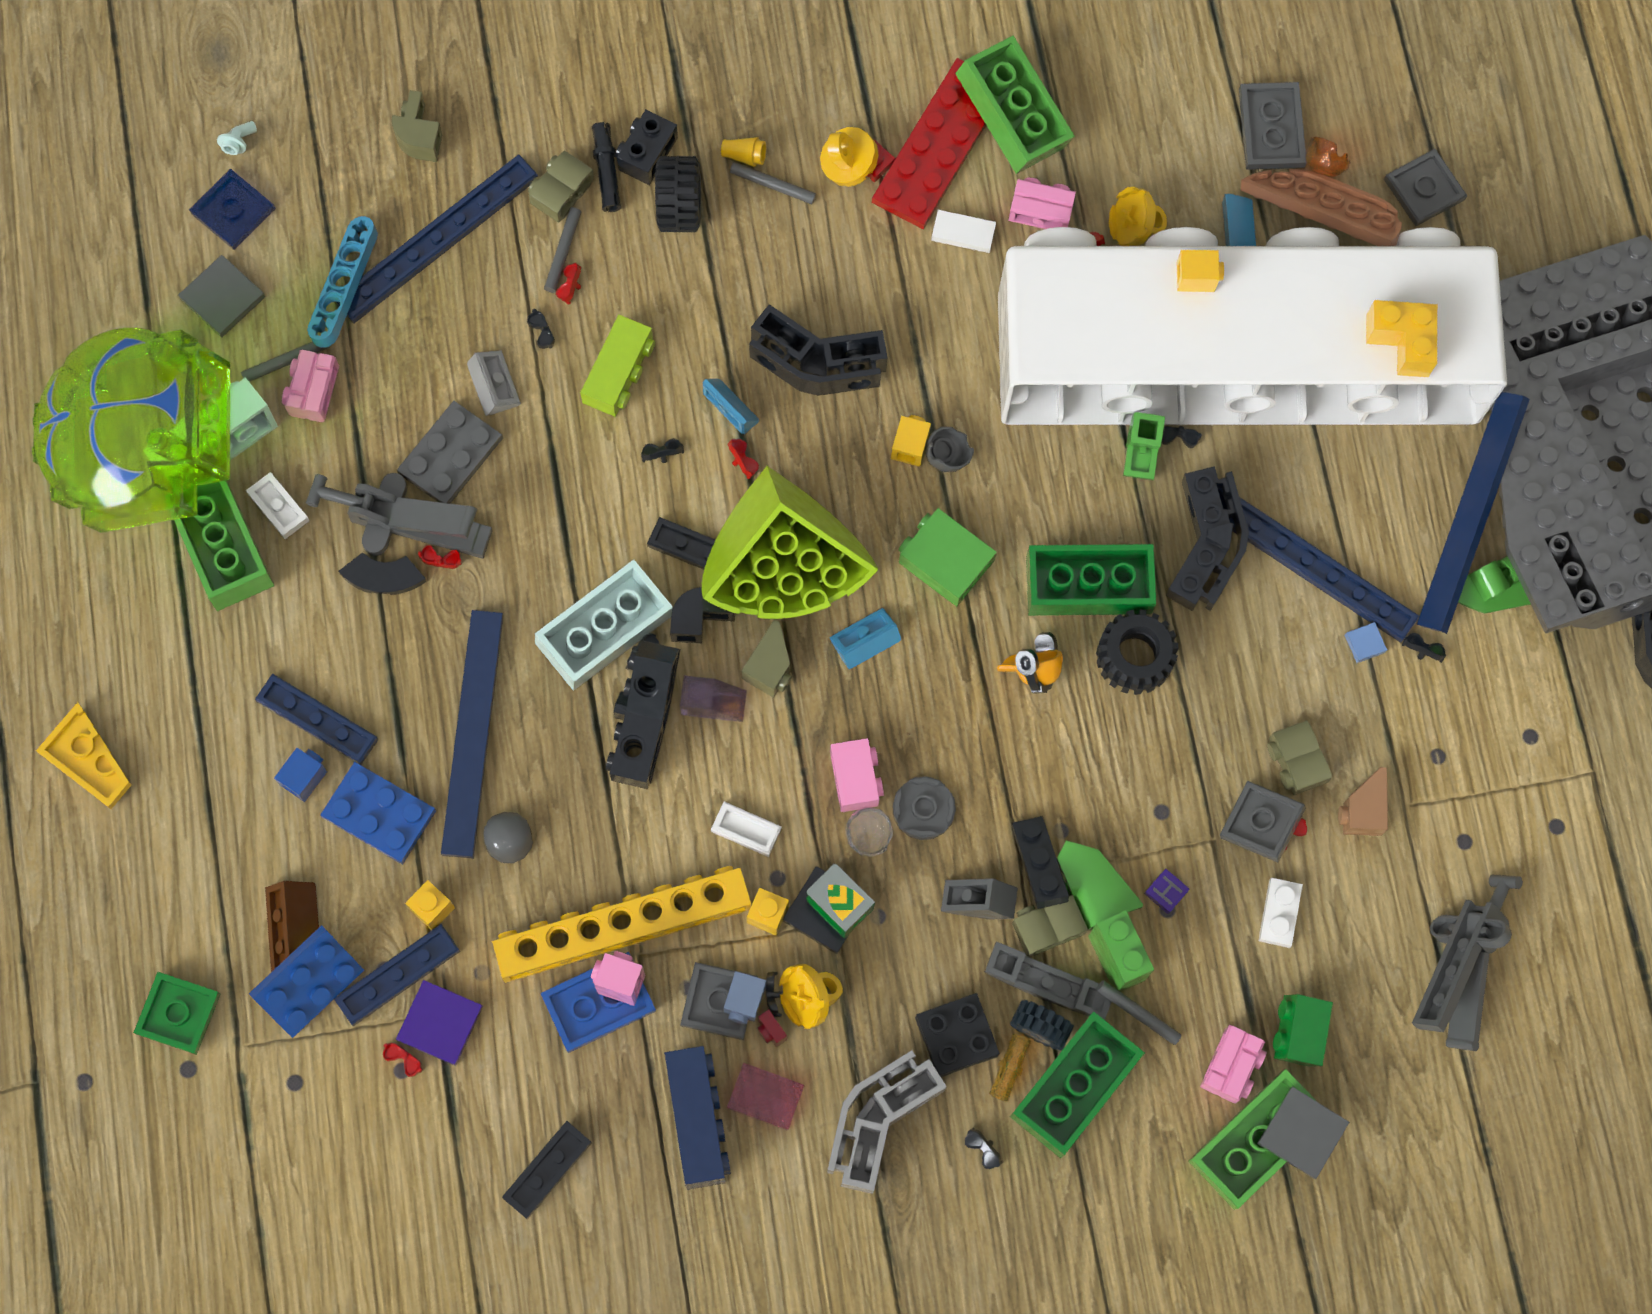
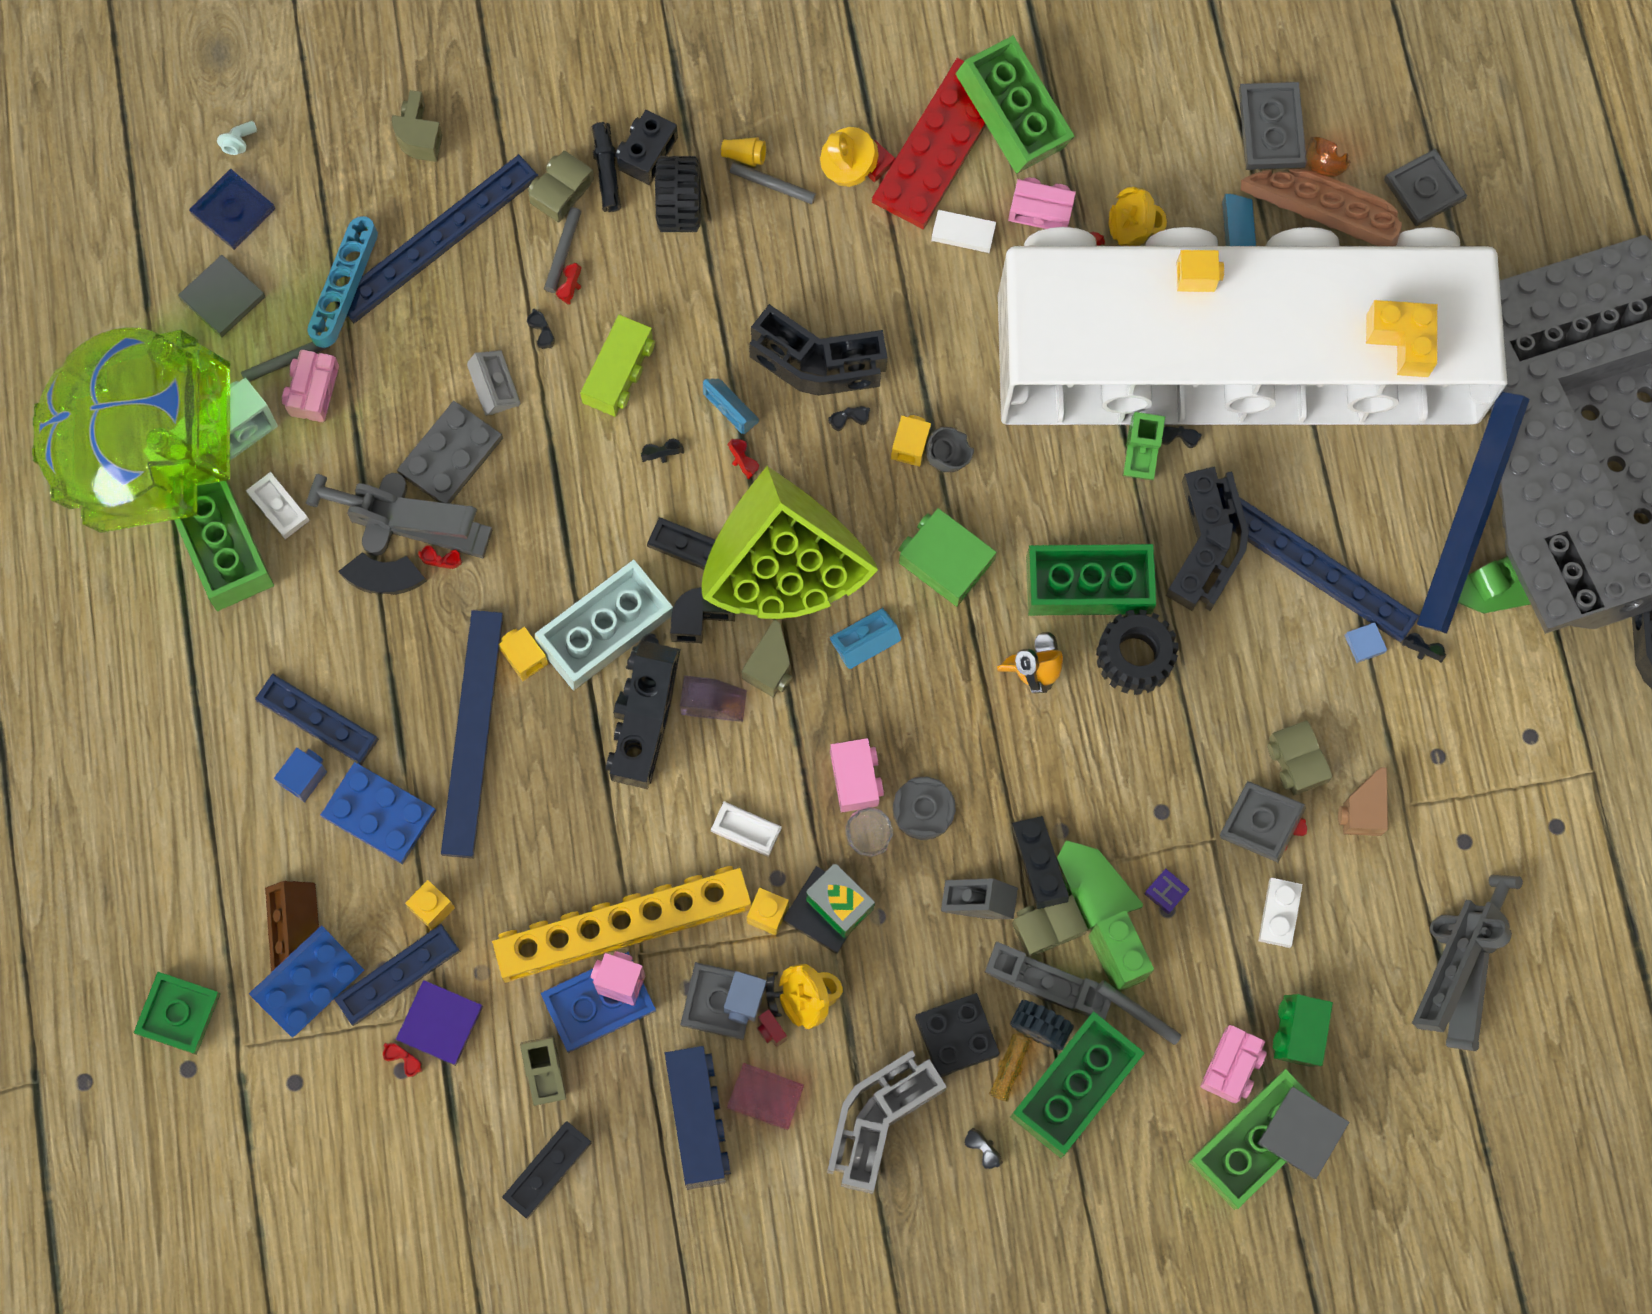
yellow wing [36,702,132,809] -> none
dark grey hair [483,812,533,863] -> none
none -> yellow brick [499,626,548,681]
none -> olive brick [520,1036,566,1106]
none -> black piece [828,406,870,431]

